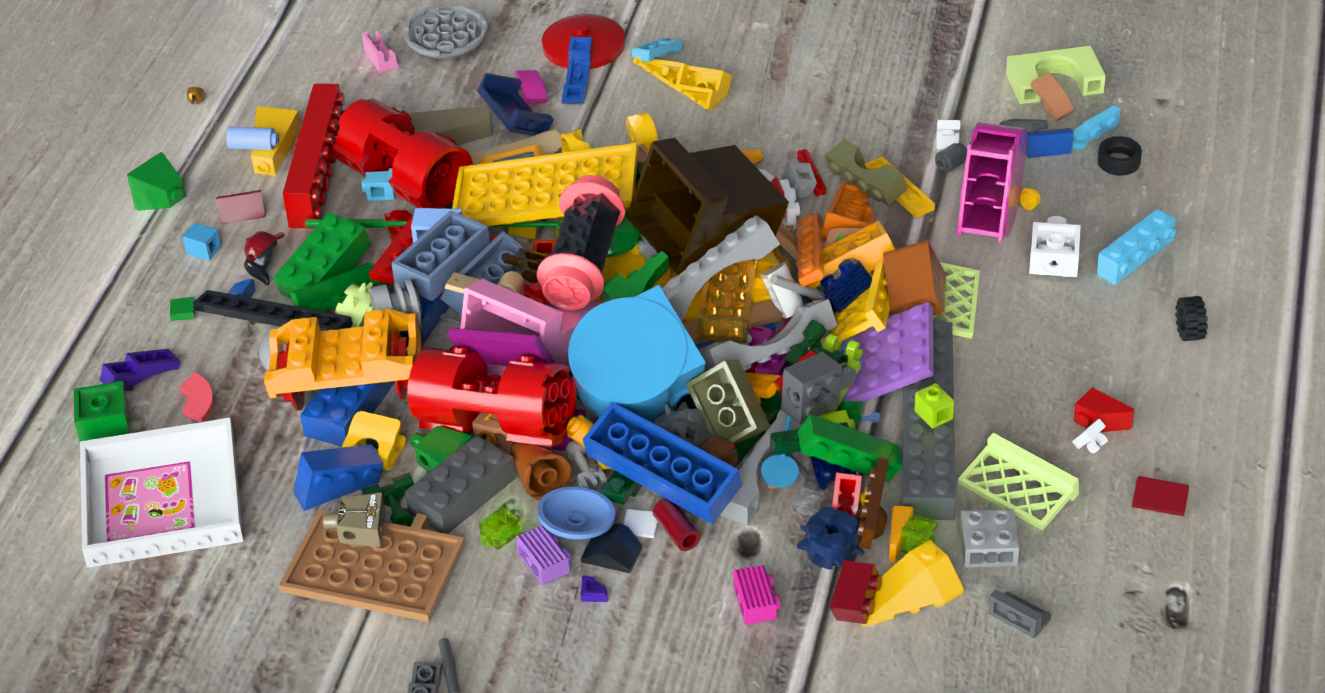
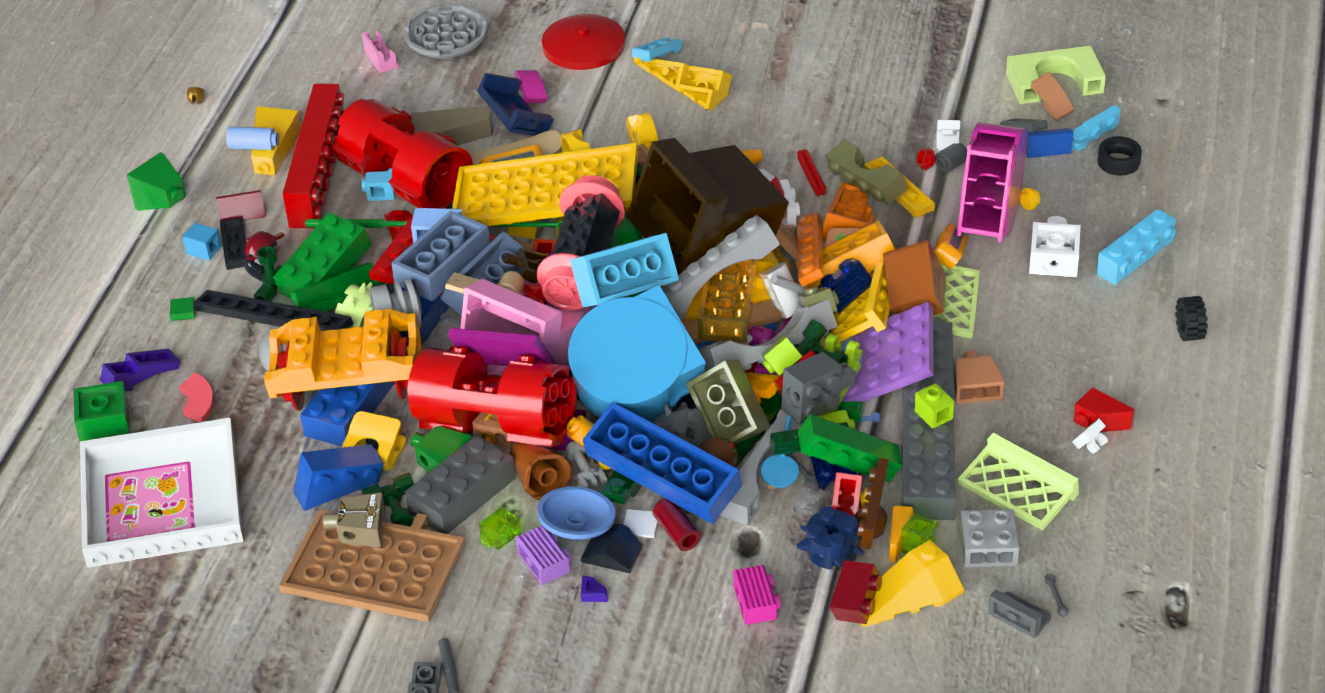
blue slope [227,279,256,298] -> none
blue slope [562,37,592,104] -> none
light grey brick [782,162,817,198] -> none
dark red slope [1132,476,1189,516] -> none
none -> black tile [220,217,246,270]
none -> dark green bar [254,246,282,302]
none -> medium azure brick [570,233,679,307]
none -> lime brick [761,336,802,376]
none -> olive bracket [798,286,839,312]
none -> red plate [916,148,936,170]
none -> light orange beam [934,223,969,270]
none -> nougat torso [955,350,1004,404]
none -> dark grey hinge [1044,574,1069,617]

